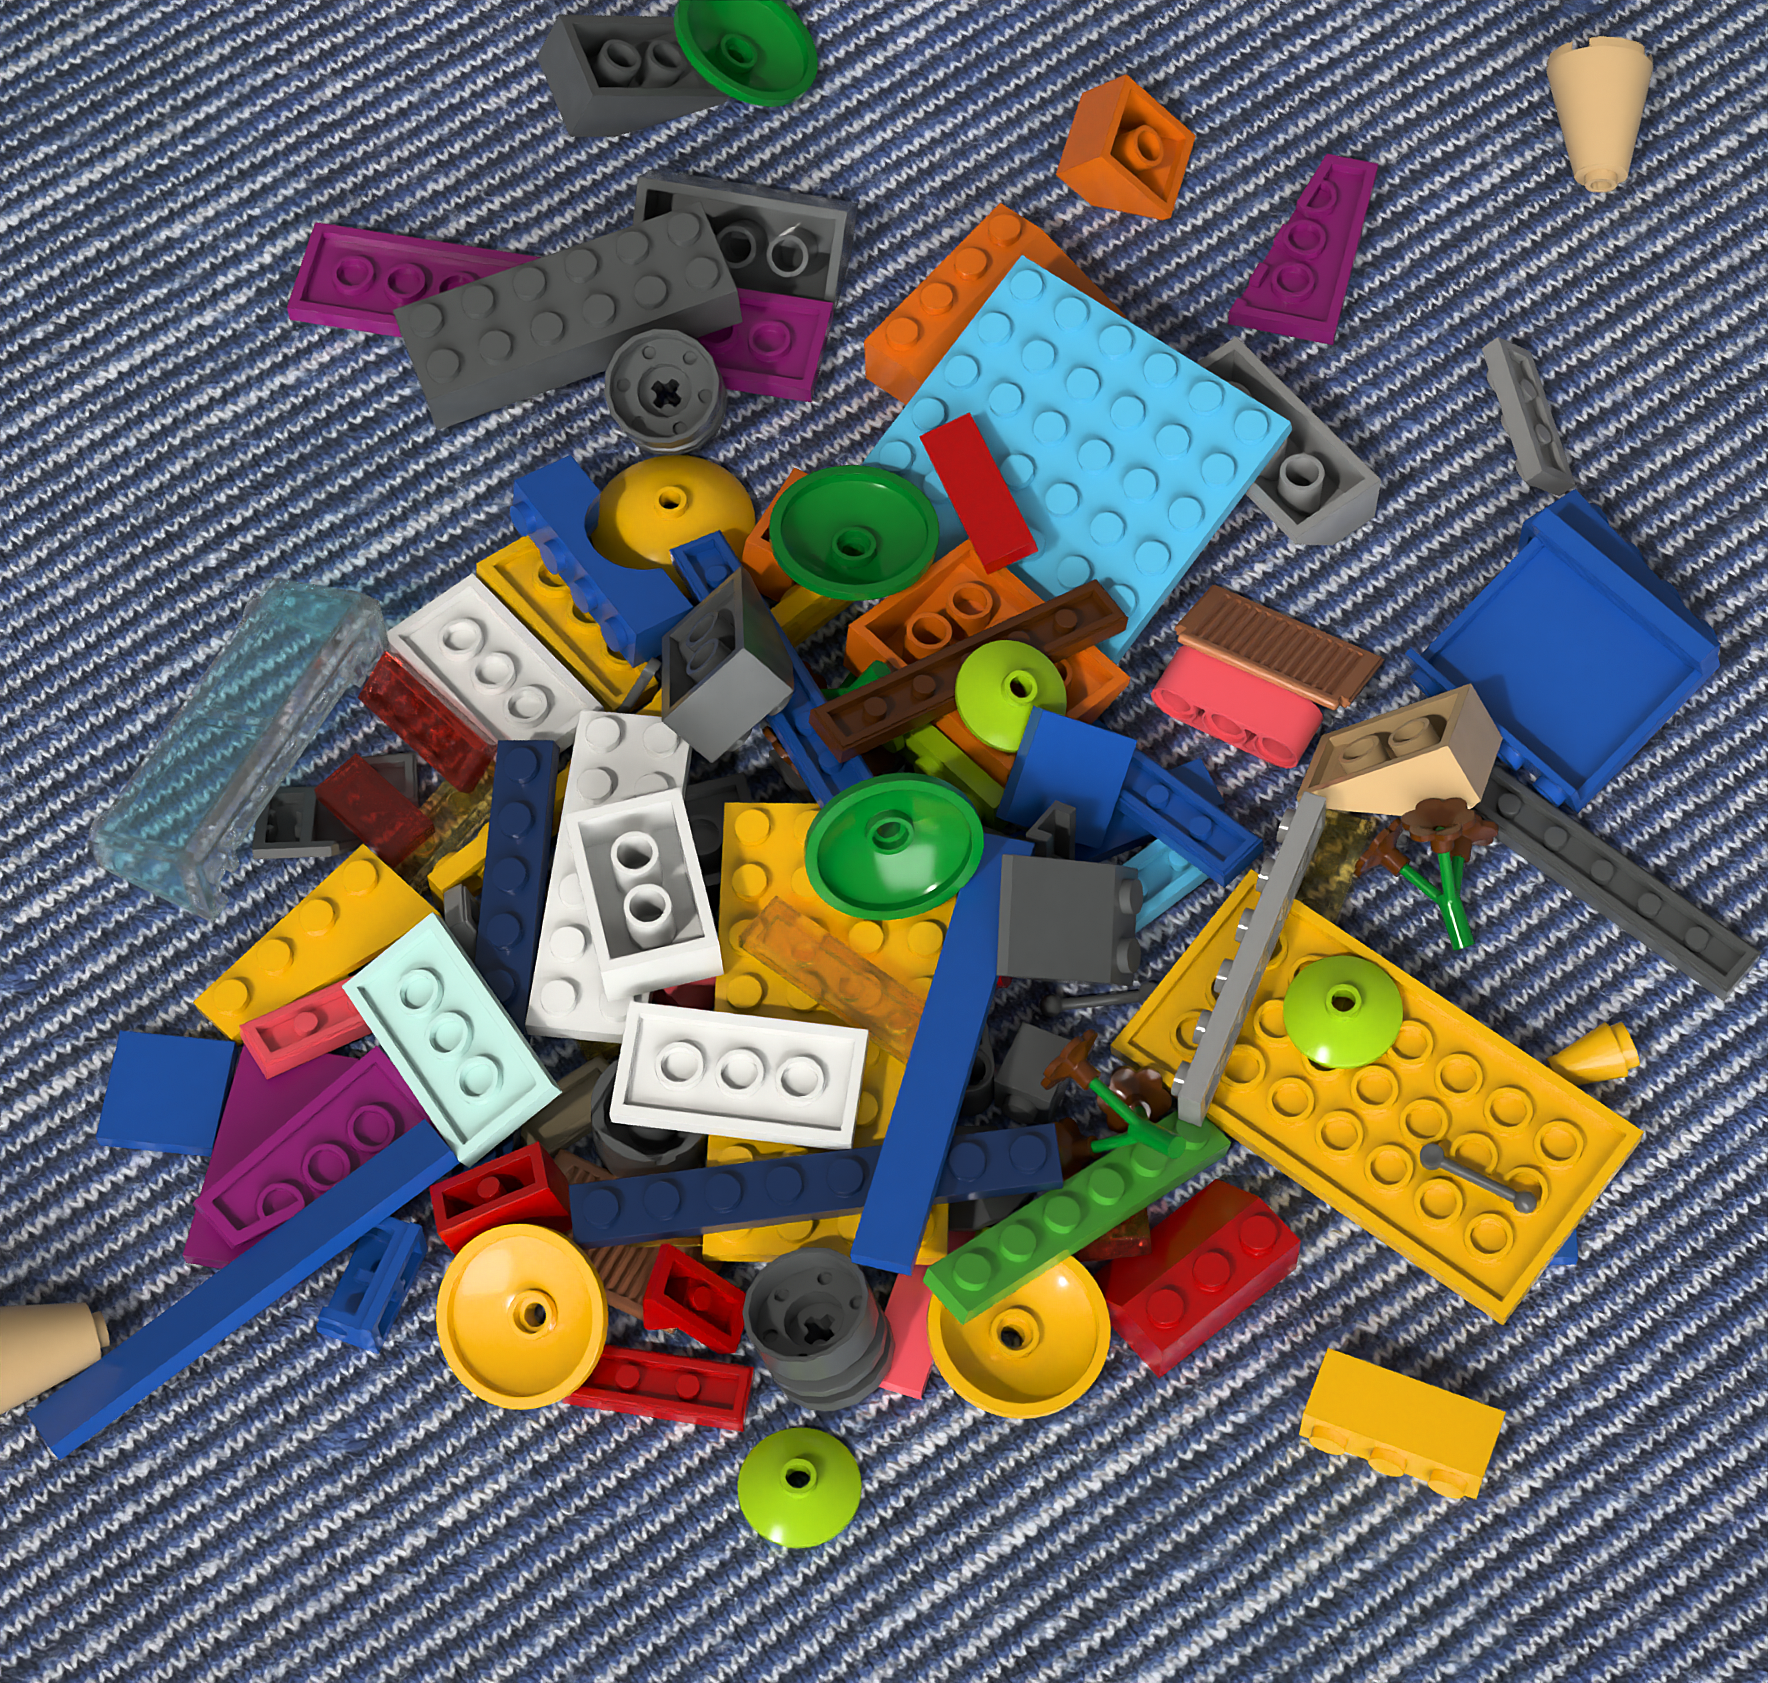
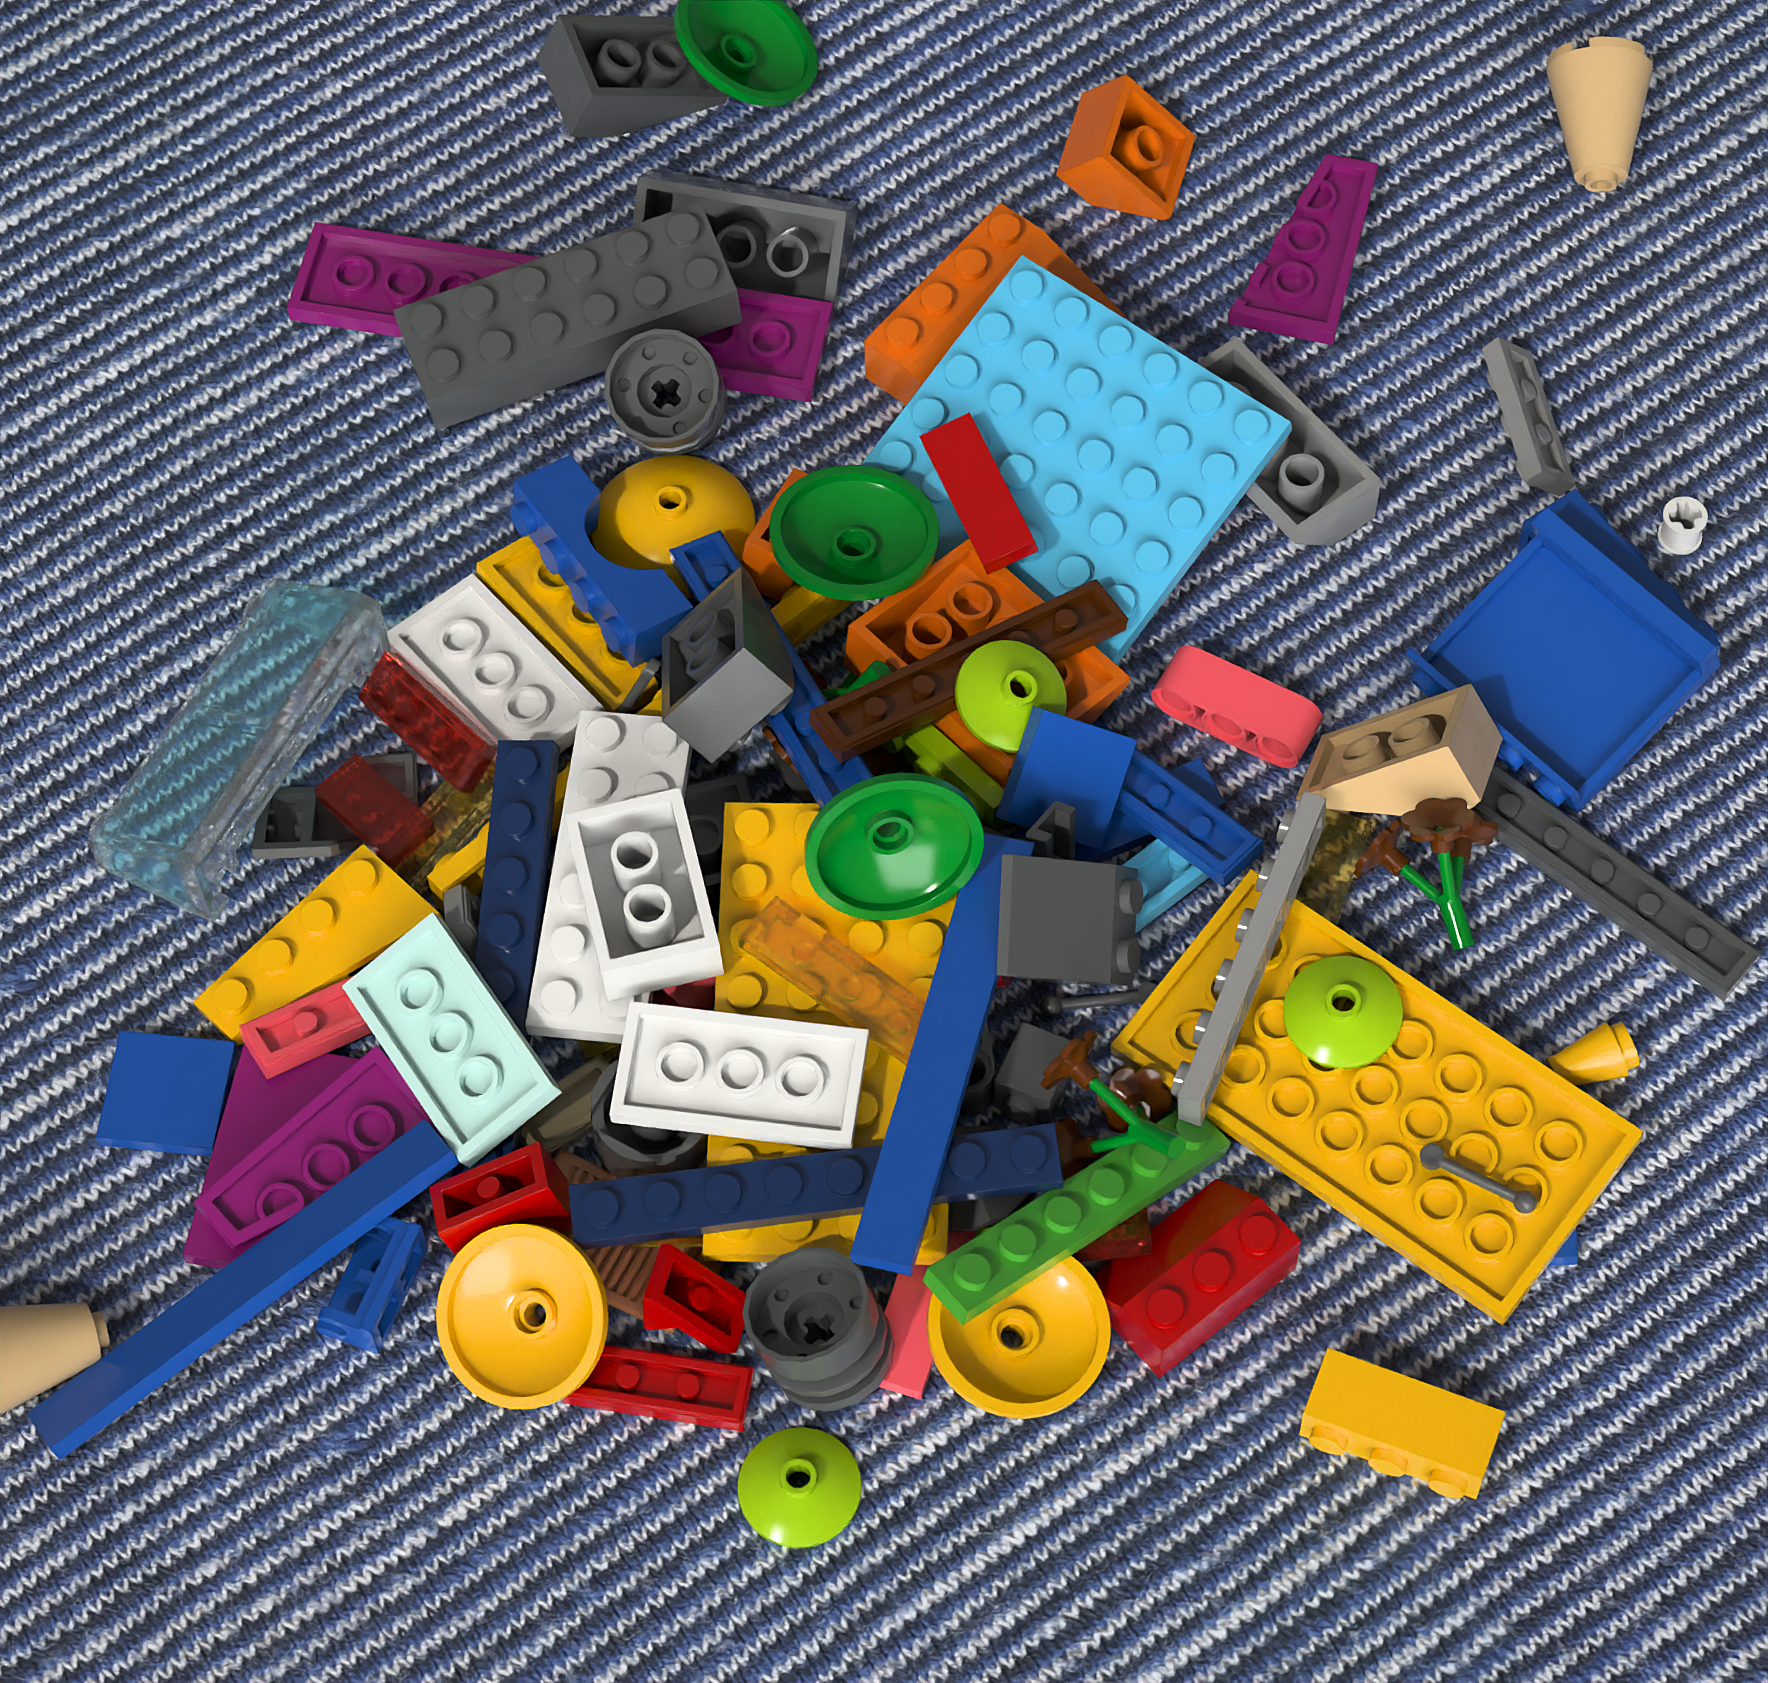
nougat window [1174,585,1384,710] -> none
none -> white axle [1657,497,1708,555]

